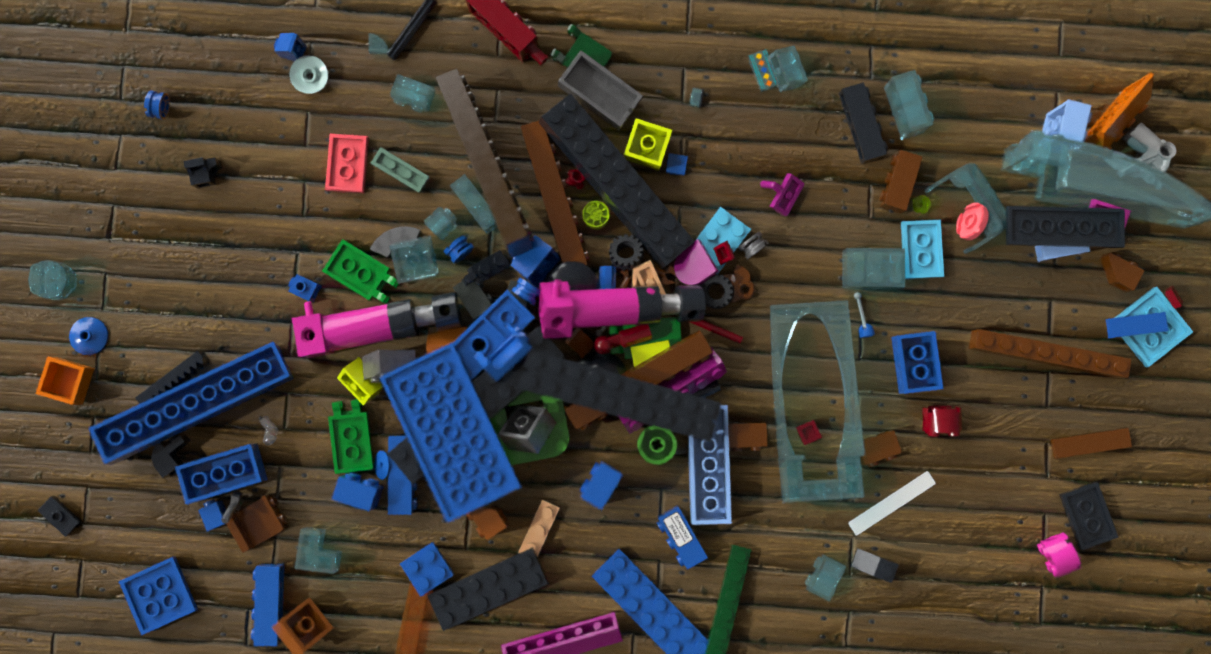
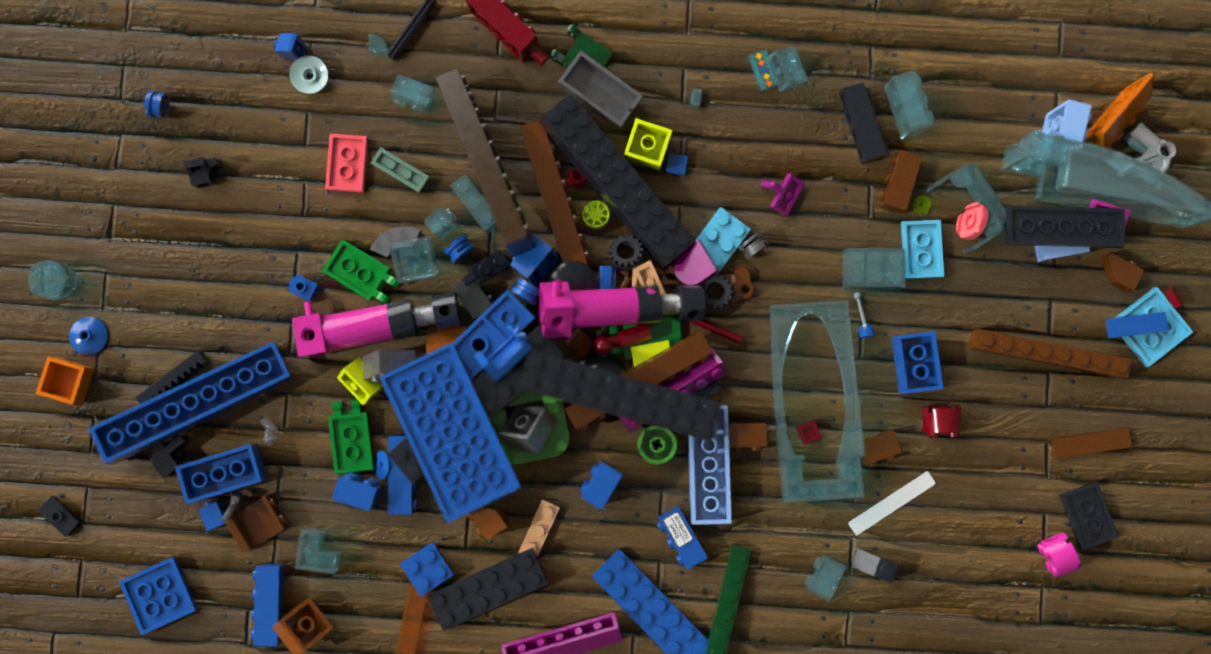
dark red slope [713,241,735,265] -> none

